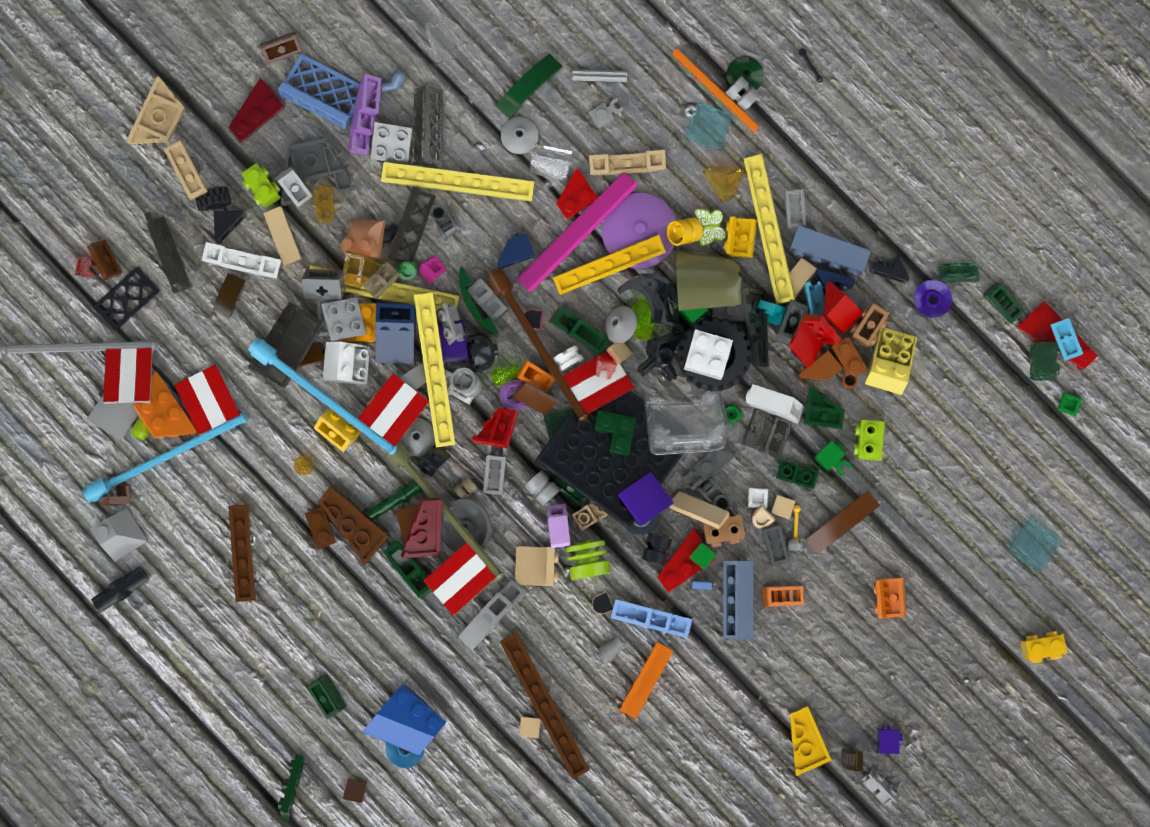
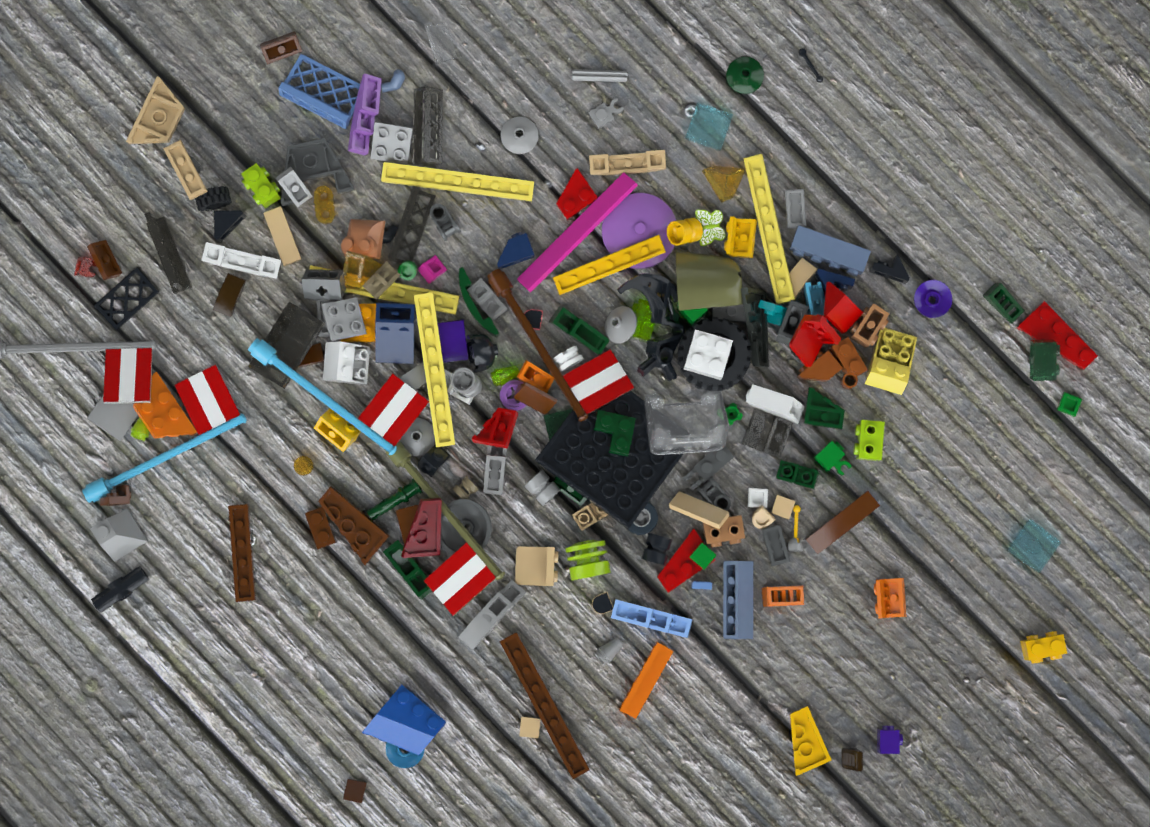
dark red wing [228,78,285,143] -> none
dark green wing [278,755,305,821] -> none
dark green slope [307,674,347,719] -> none
light grey hinge [438,302,465,345] -> none
dark green slope [496,53,563,119] -> none
clear panel [529,144,572,180] -> none
lavender slope [546,504,571,548] -> none
clear red tile [596,357,617,379] -> none
tan tile [606,343,633,365] -> none
dark purple slope [618,472,674,526] -> none
orange tile [672,49,759,135] -> none
light grey wheel [725,76,760,111] -> none
light grey hinge [862,767,900,807] -> none
clear green plate [938,263,980,283] -> none
medium azure hinge [1050,318,1083,361] -> none

